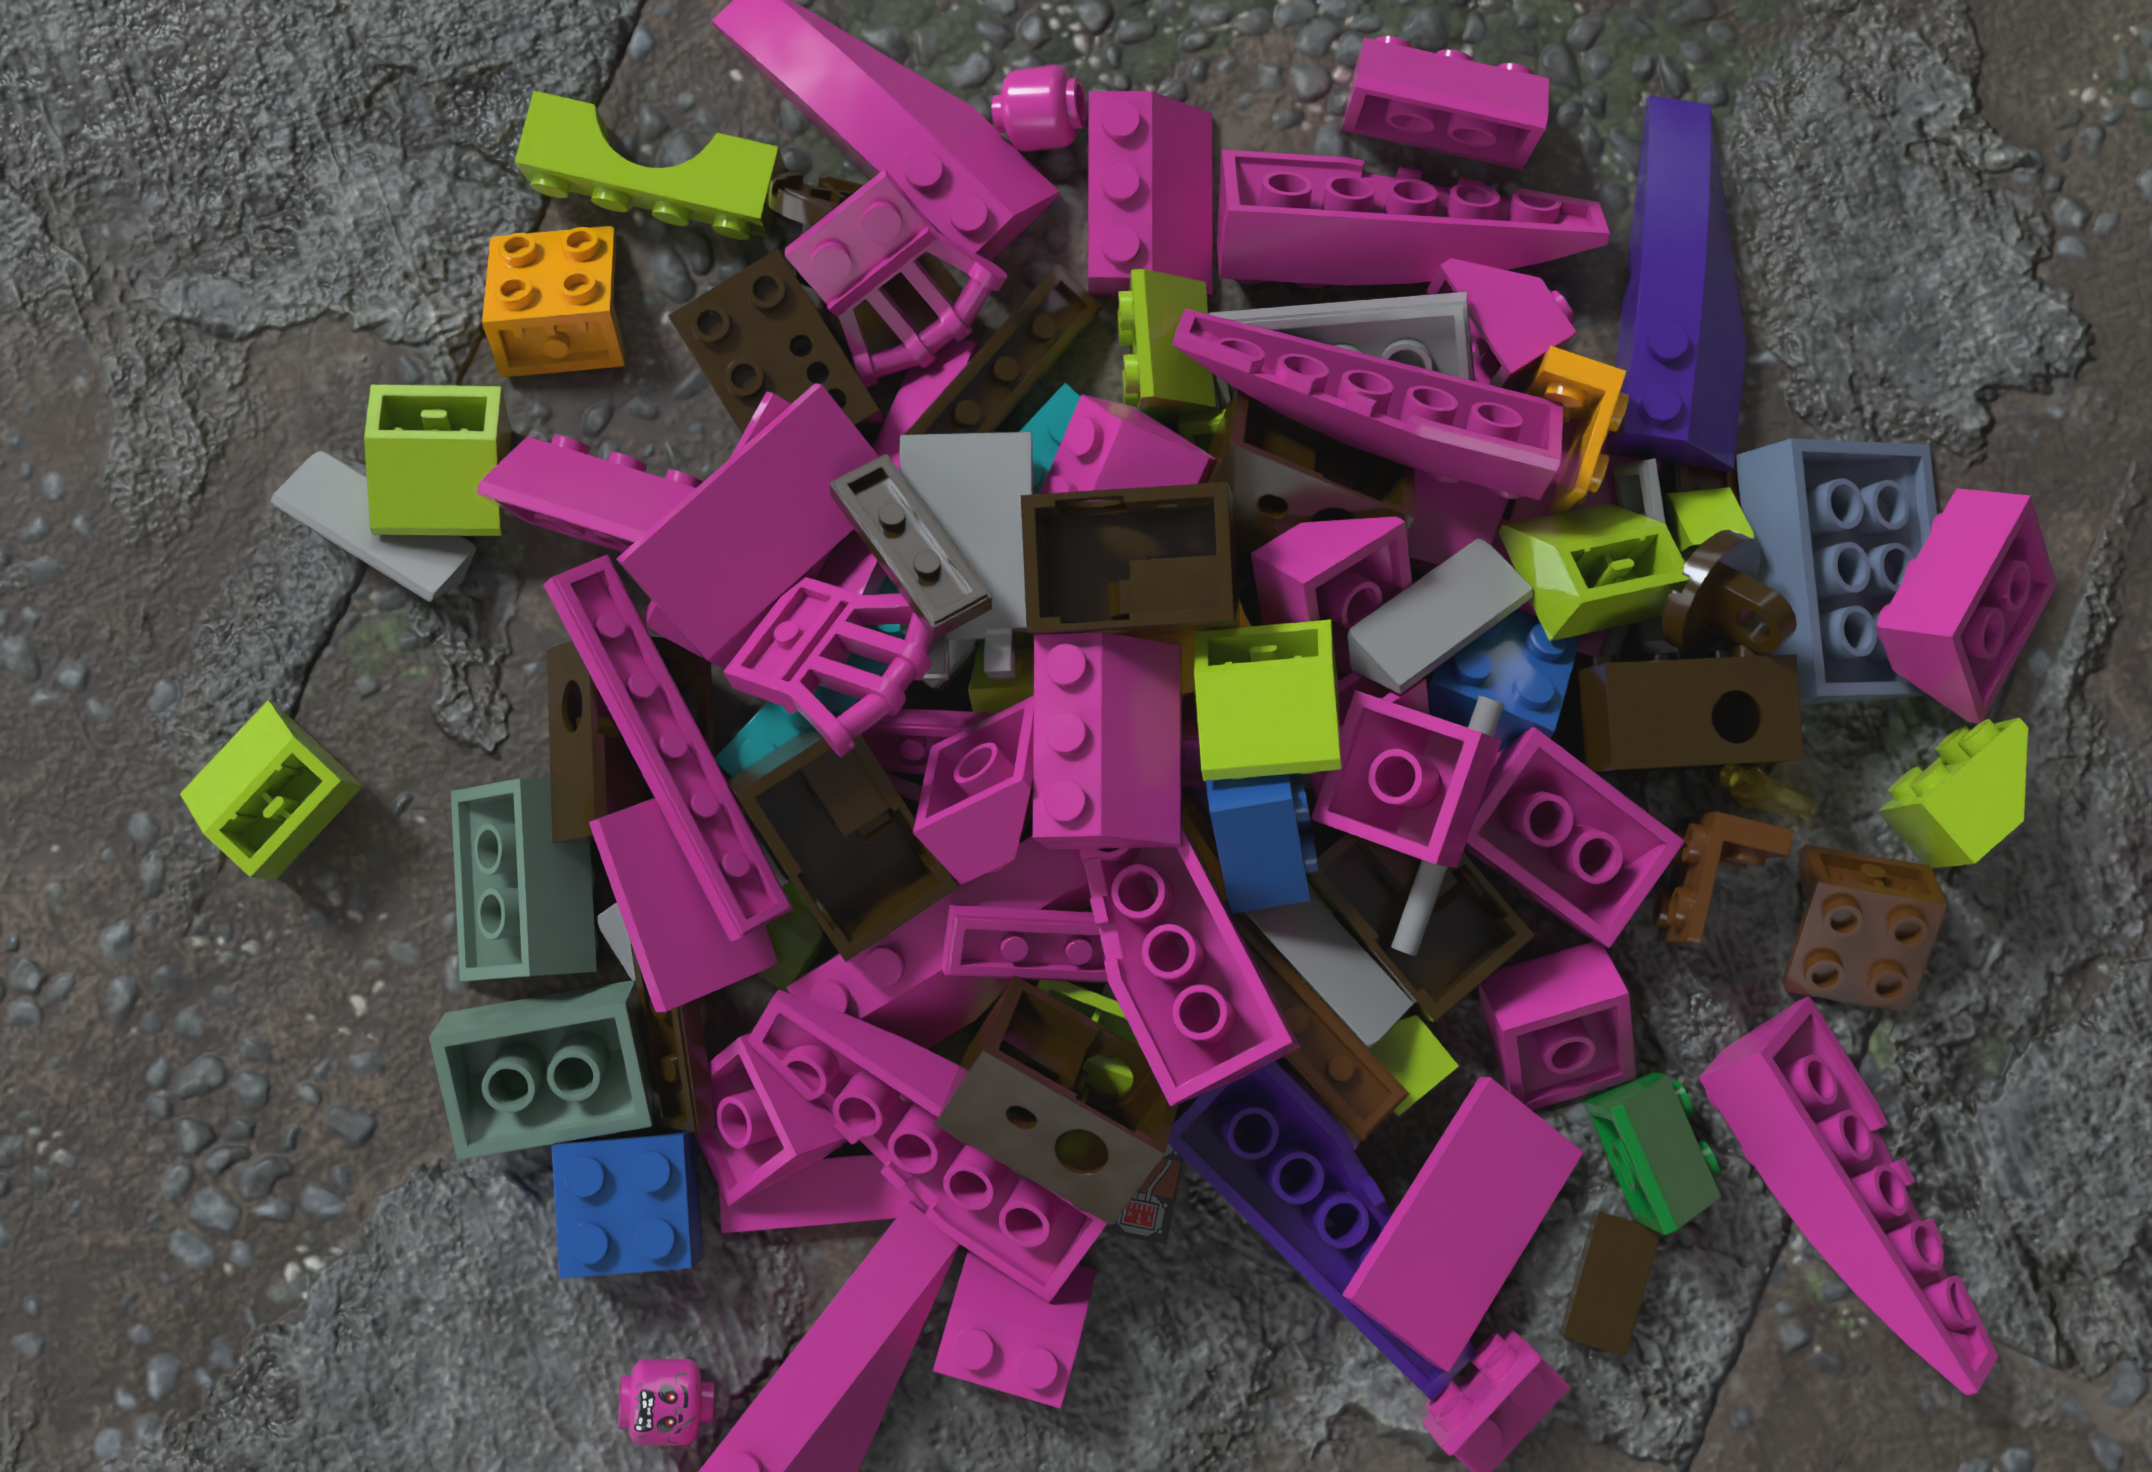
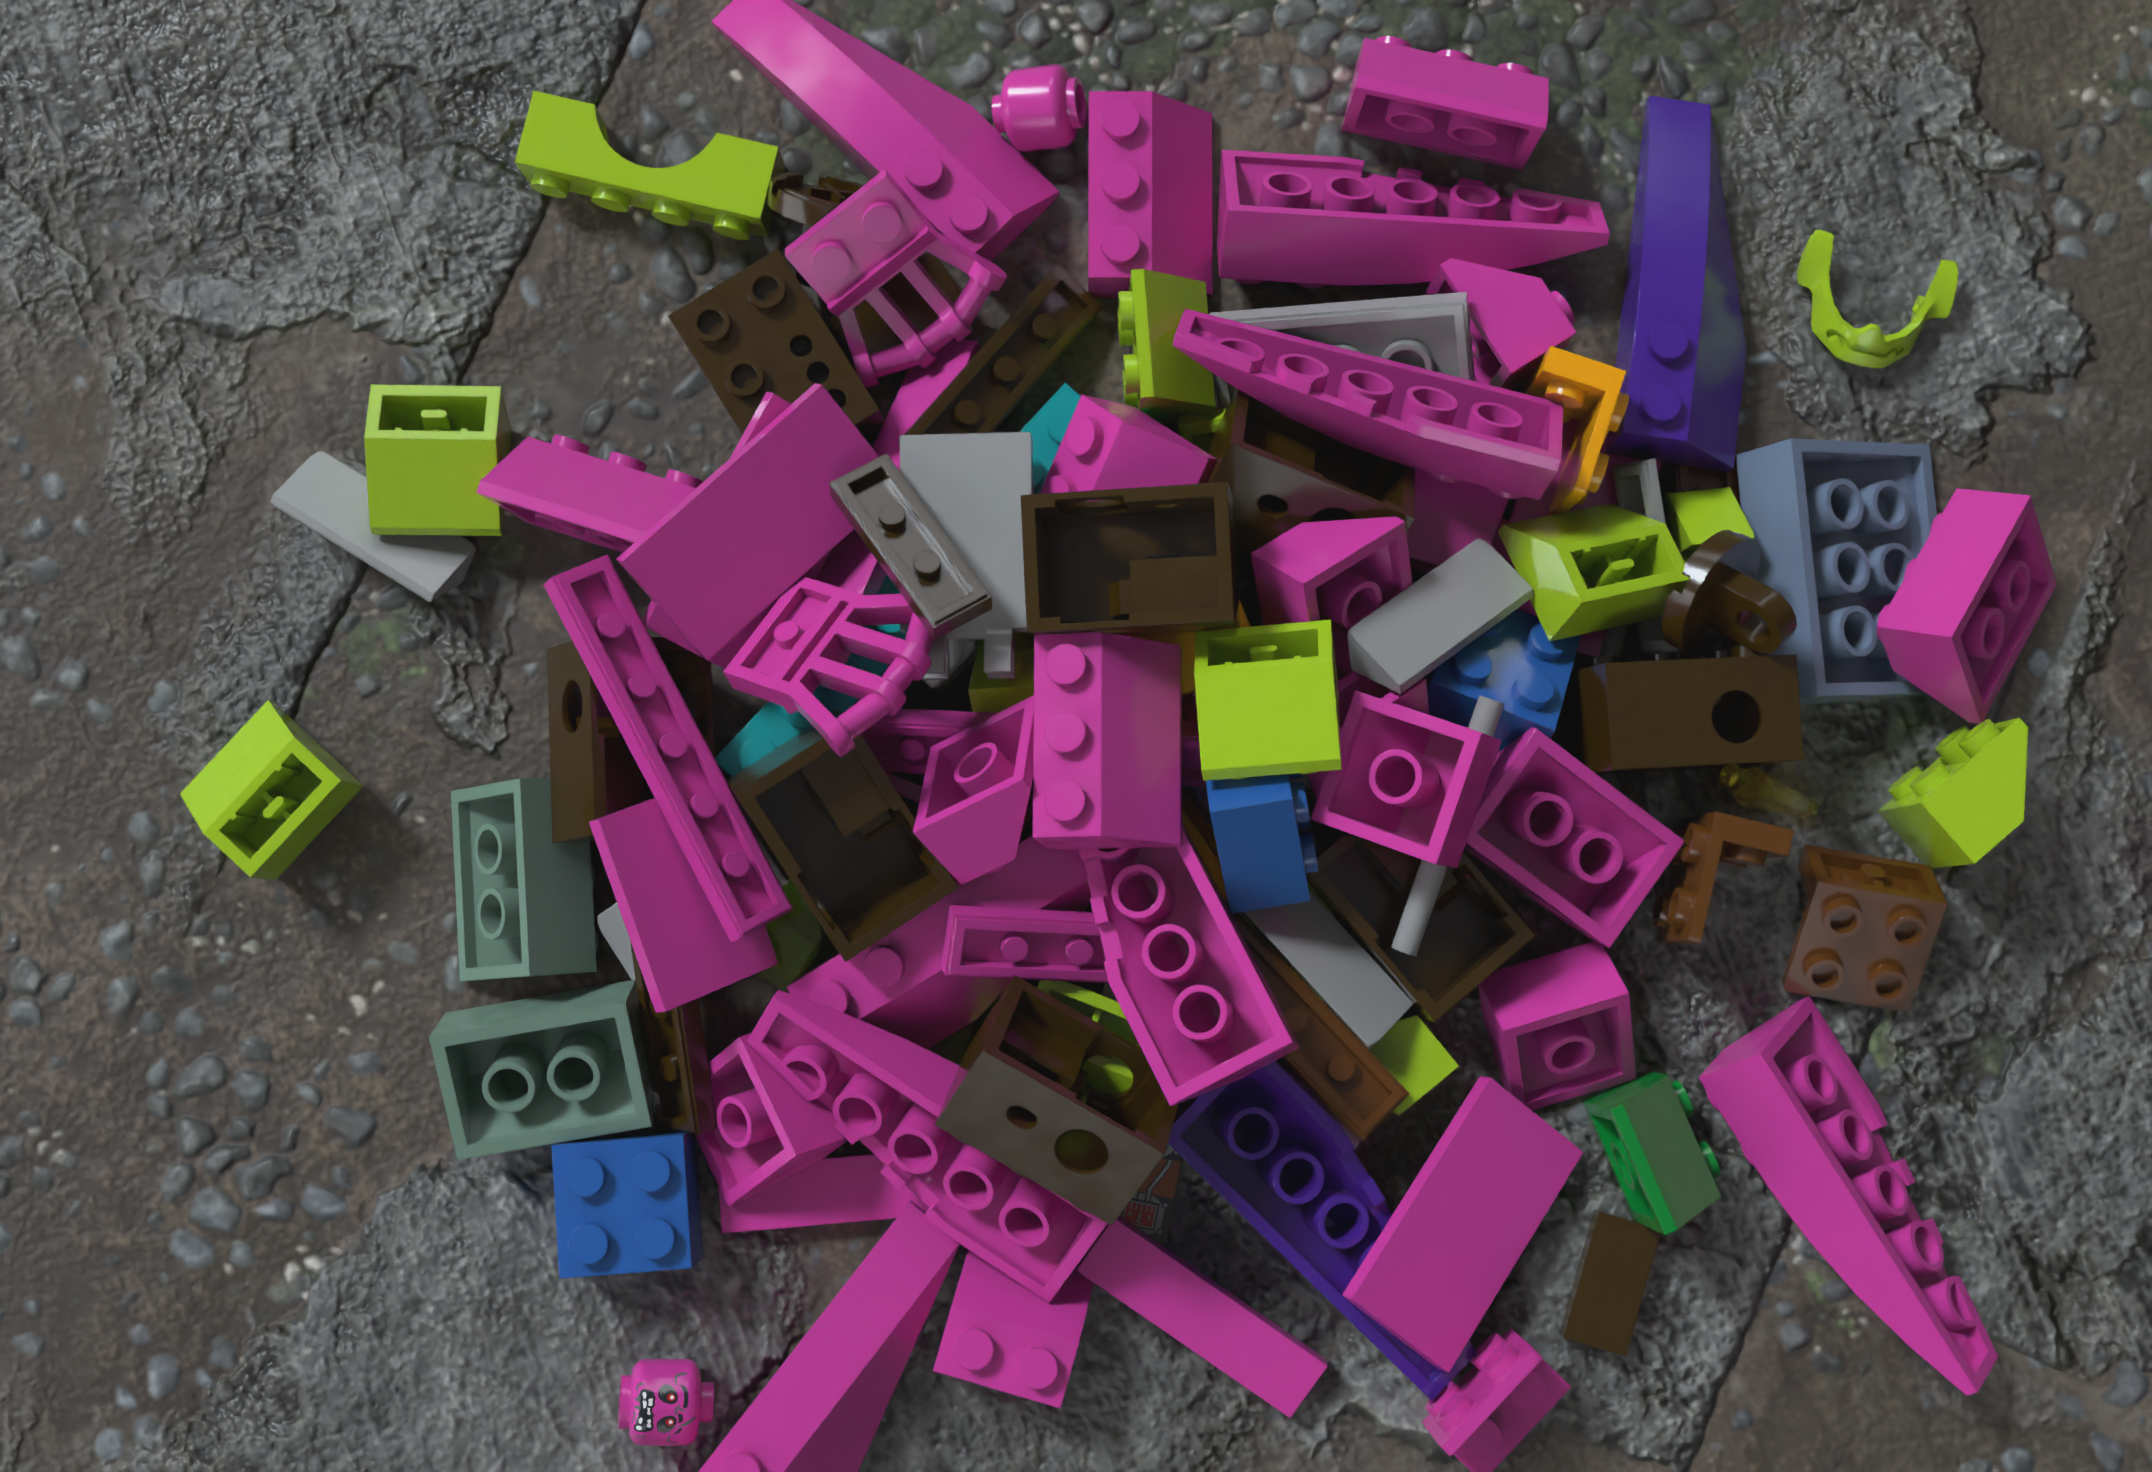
light orange bracket [482,226,626,378] -> none
none -> dark pink tile [1076,1216,1328,1418]
none -> lime helmet [1796,230,1958,368]

